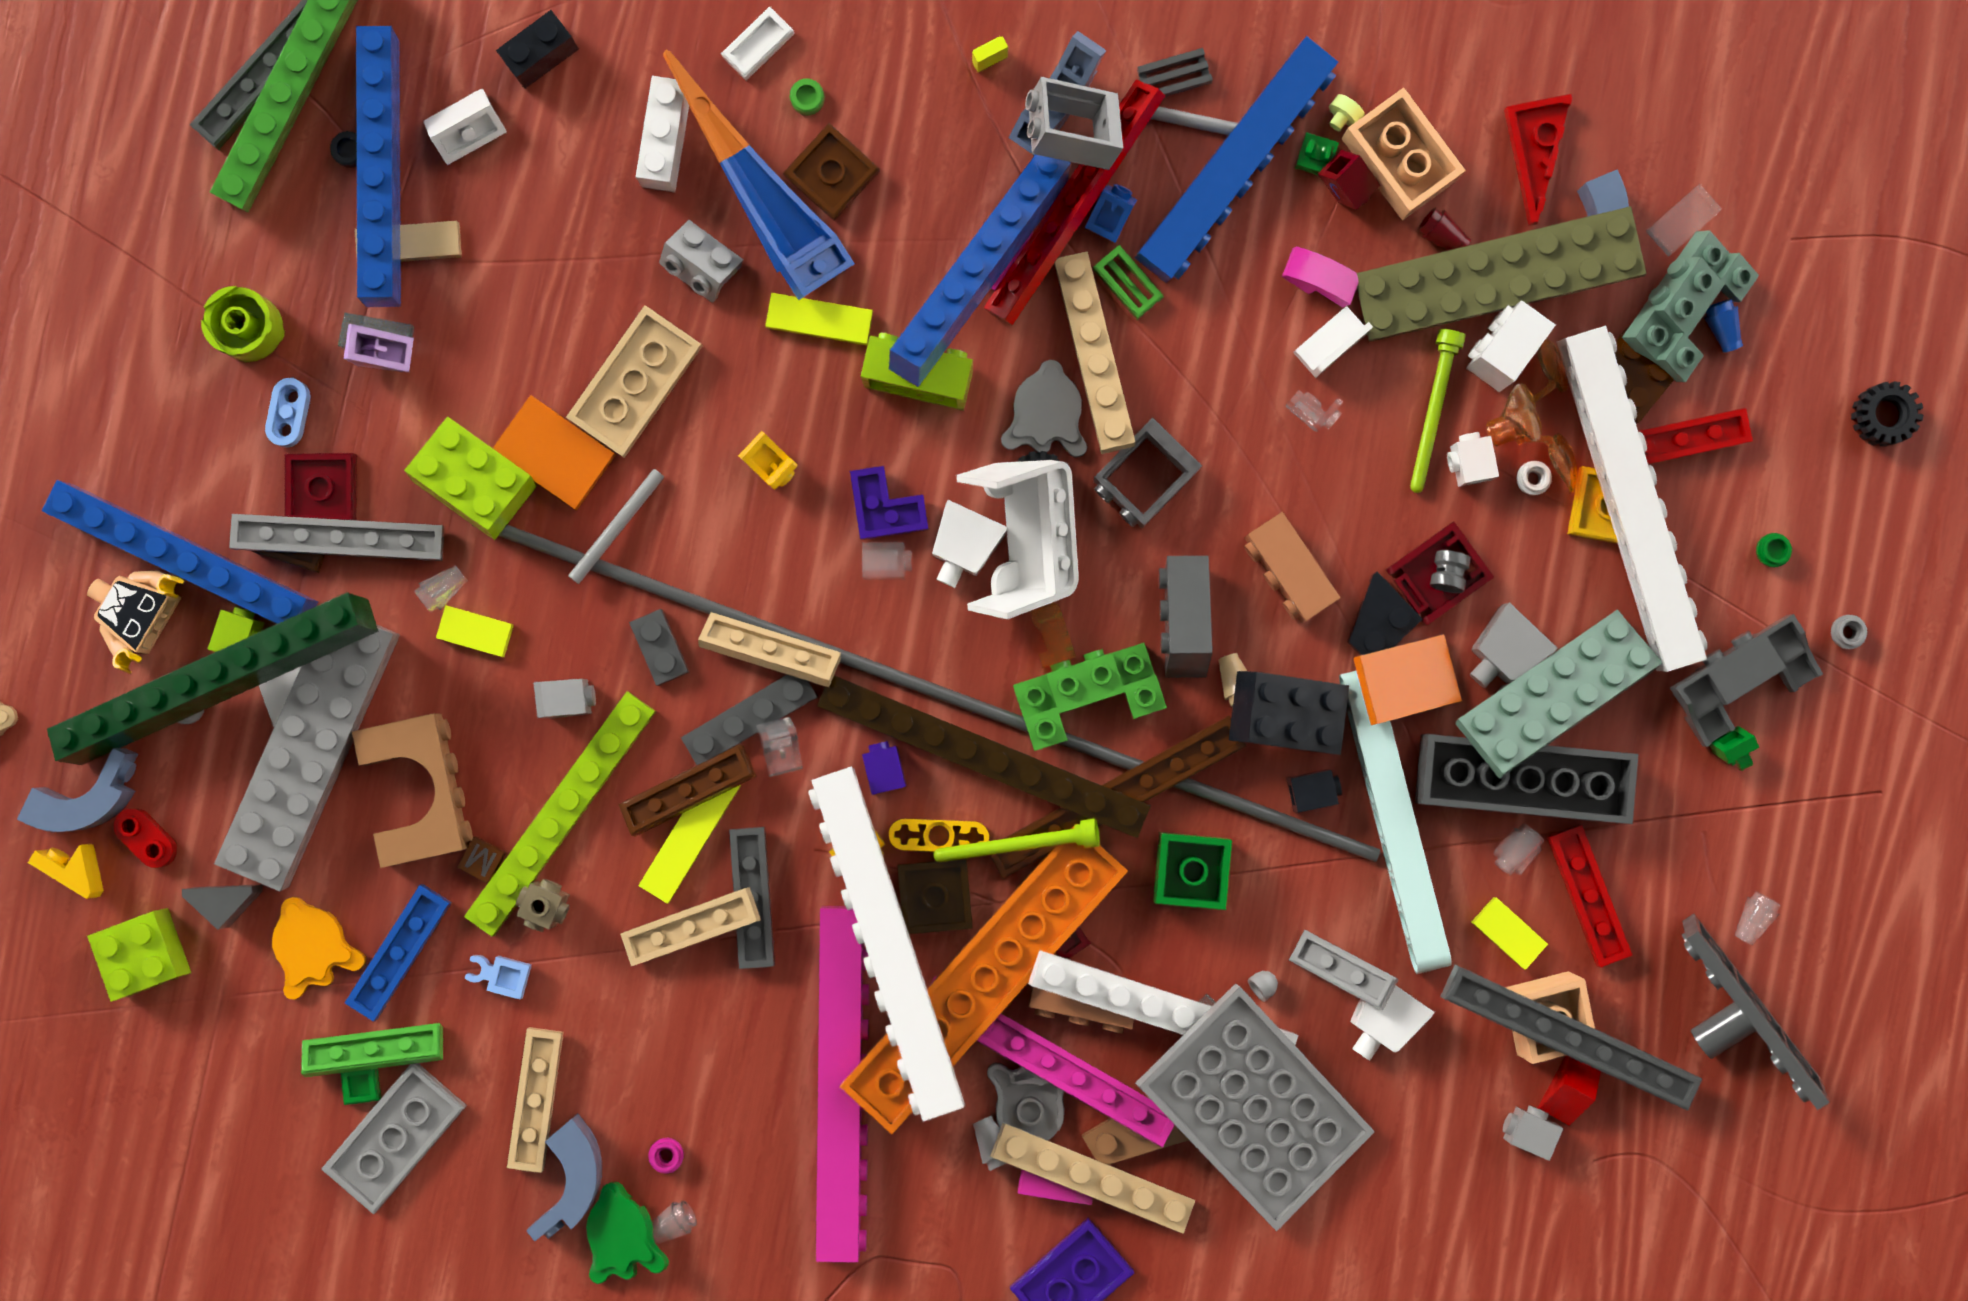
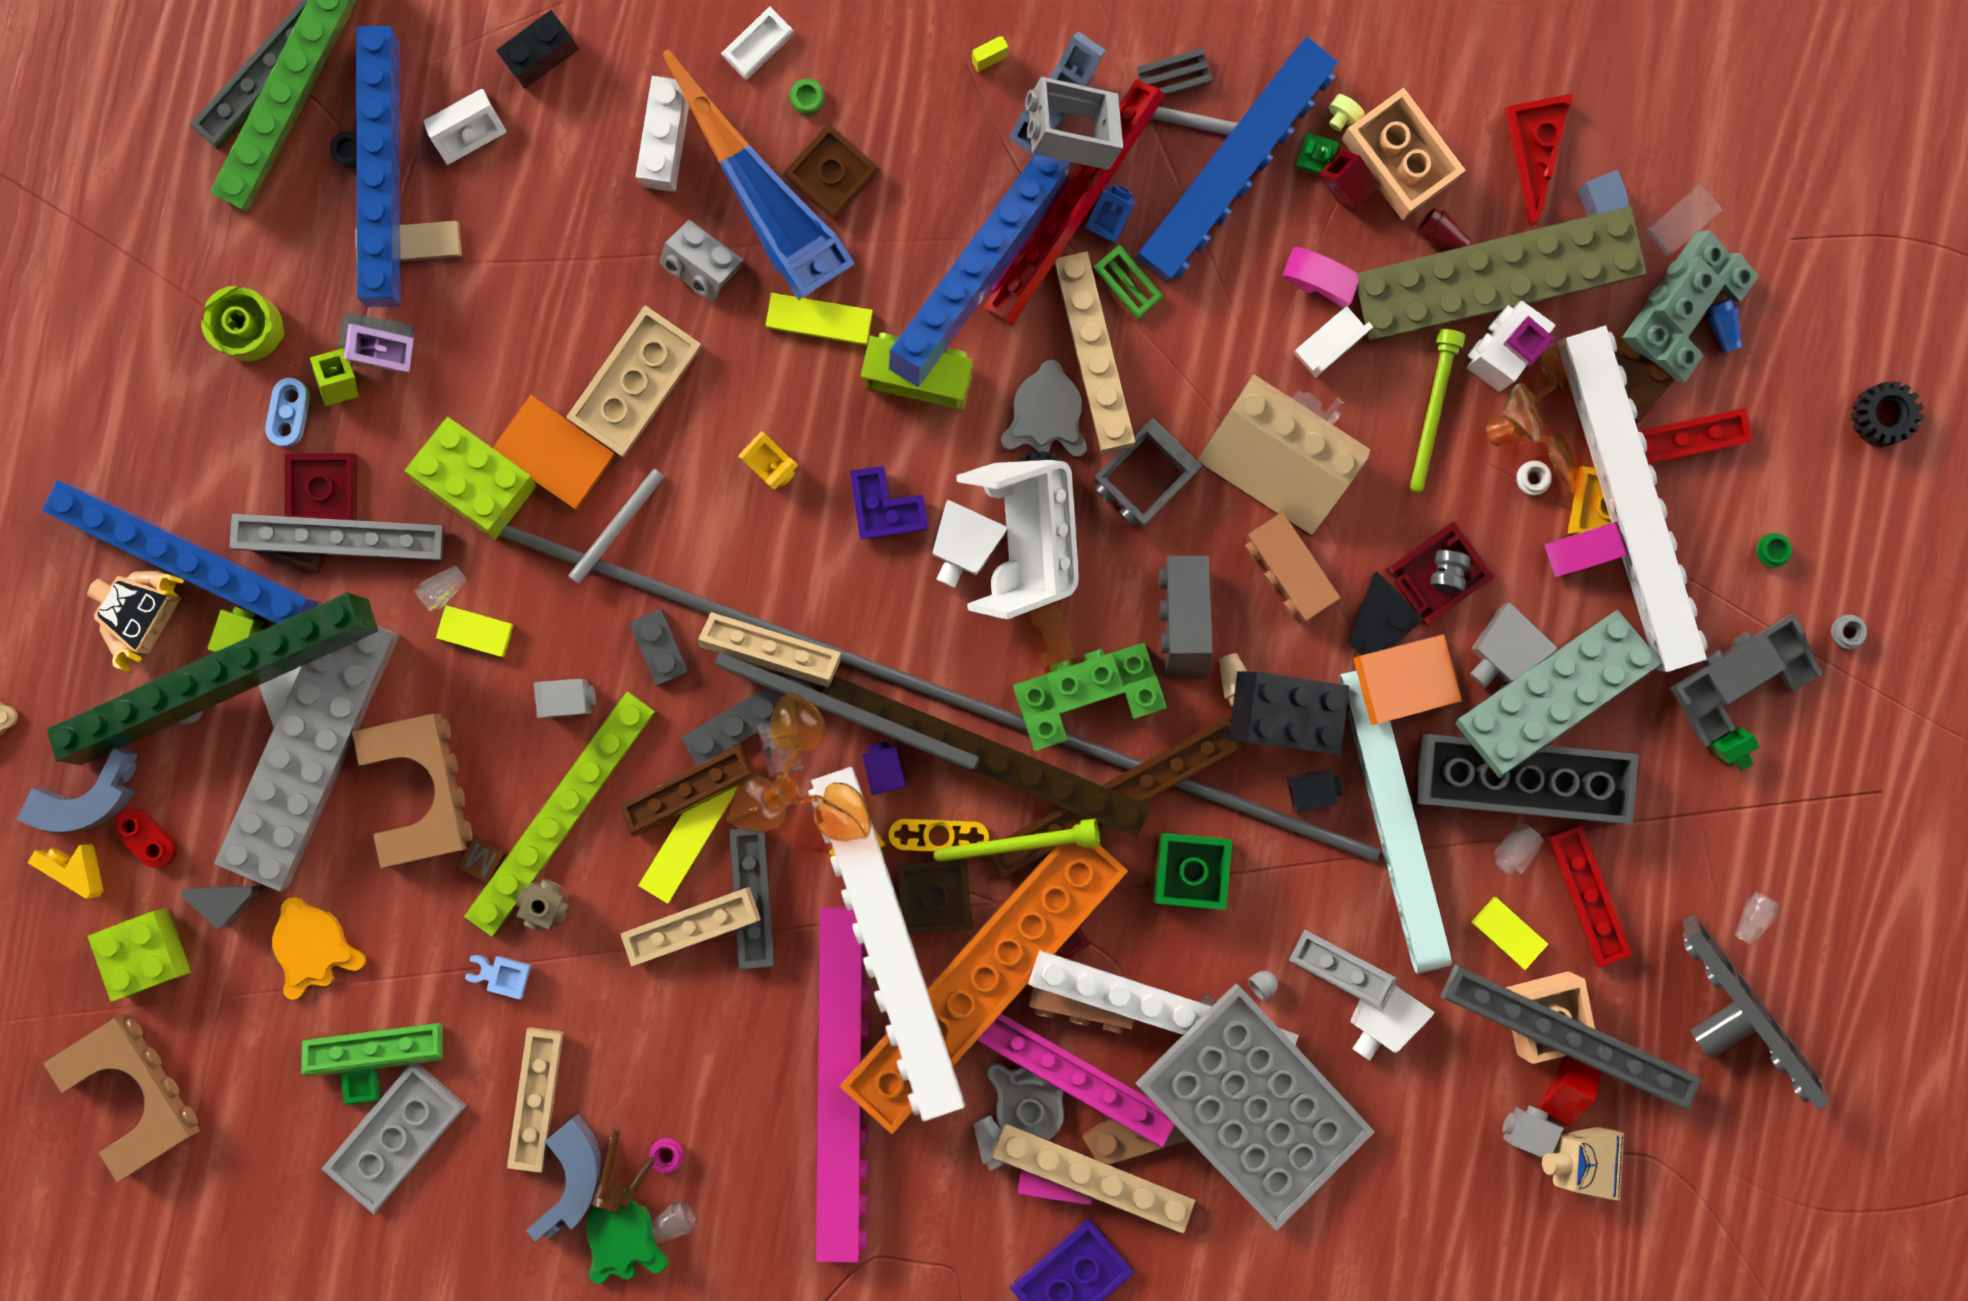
blue plate [345,884,452,1022] -> none
clear brick [862,542,912,580] -> none
white brick [1447,432,1499,487] -> none
none -> medium nougat arch [43,1014,200,1182]
none -> lime brick [310,348,359,407]
none -> reddish brown plant [591,1127,655,1213]
none -> dark grey tile [715,652,980,771]
none -> clear orange plant [727,691,871,841]
none -> tan slope [1197,374,1370,535]
none -> magenta tile [1503,315,1555,367]
none -> tan torso [1542,1127,1624,1200]
none -> dark pink slope [1544,521,1628,577]

